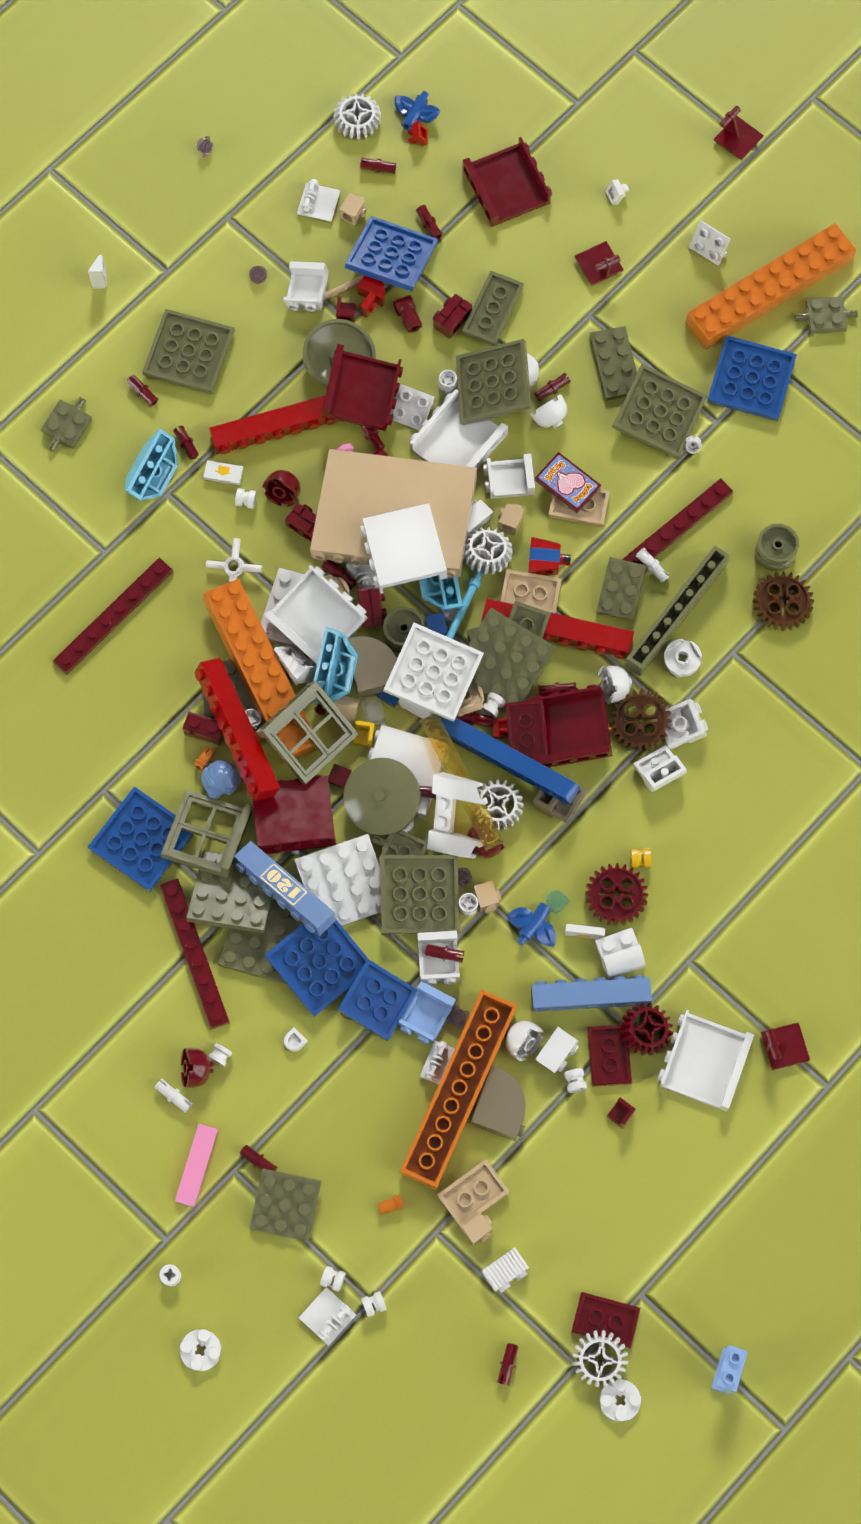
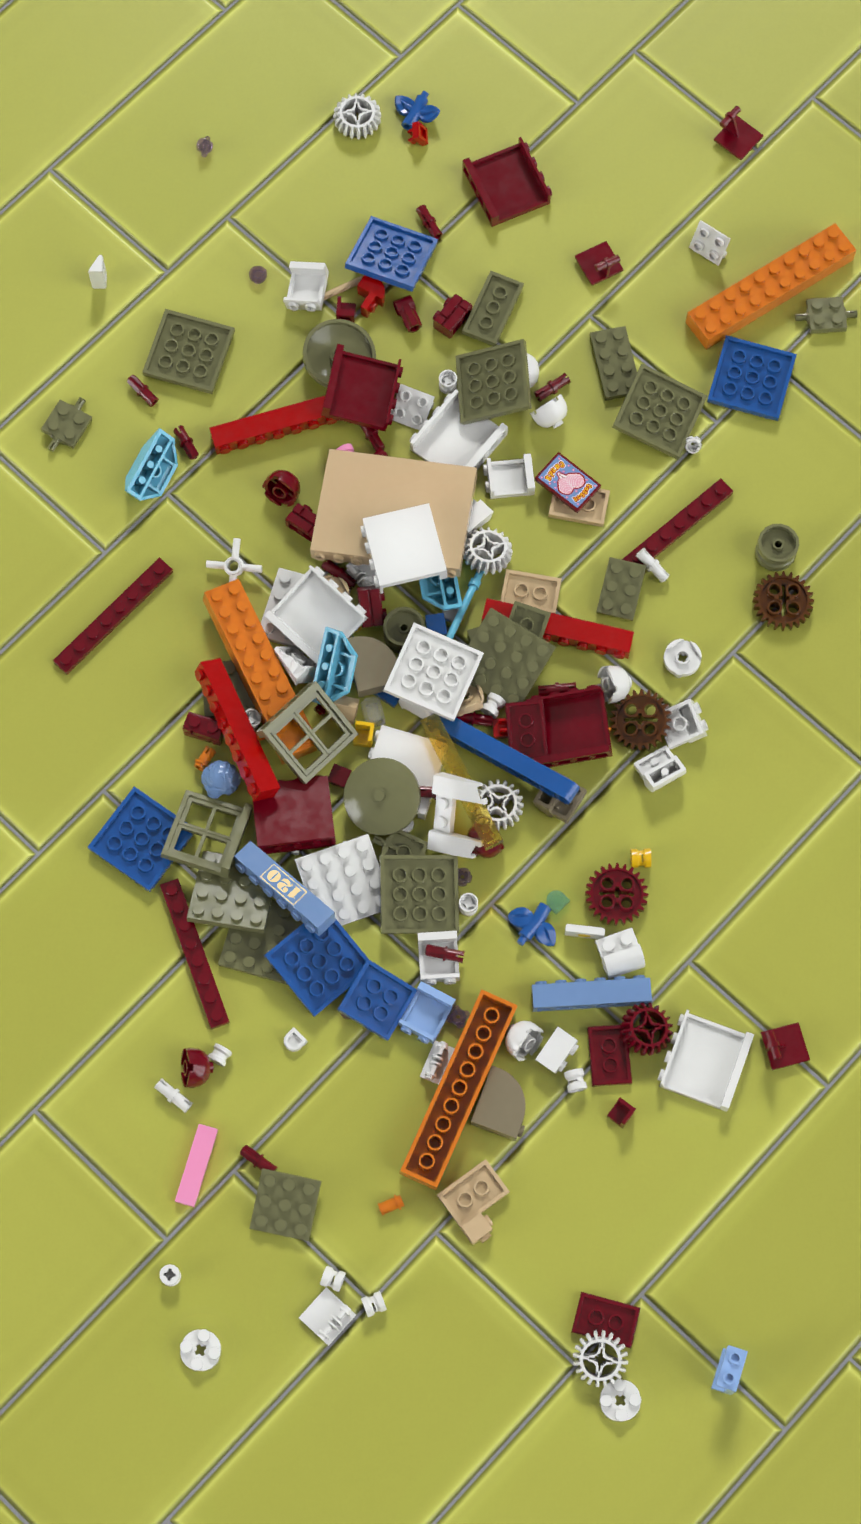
white tile [203,460,244,486] -> none
white wheel [235,488,257,509] -> none
white hinge [297,179,341,222] -> none
tan brick [339,193,367,226] -> none
dark red pin [360,157,397,174] -> none
tan brick [473,881,502,913] -> none
white brick [481,1248,529,1293] -> none
dark red axle [497,1343,519,1386] -> none
tan brick [498,503,524,536] -> none
torso [528,537,571,576] -> none
white tile [606,179,629,205] -> none
olive brick [625,546,730,676] -> none

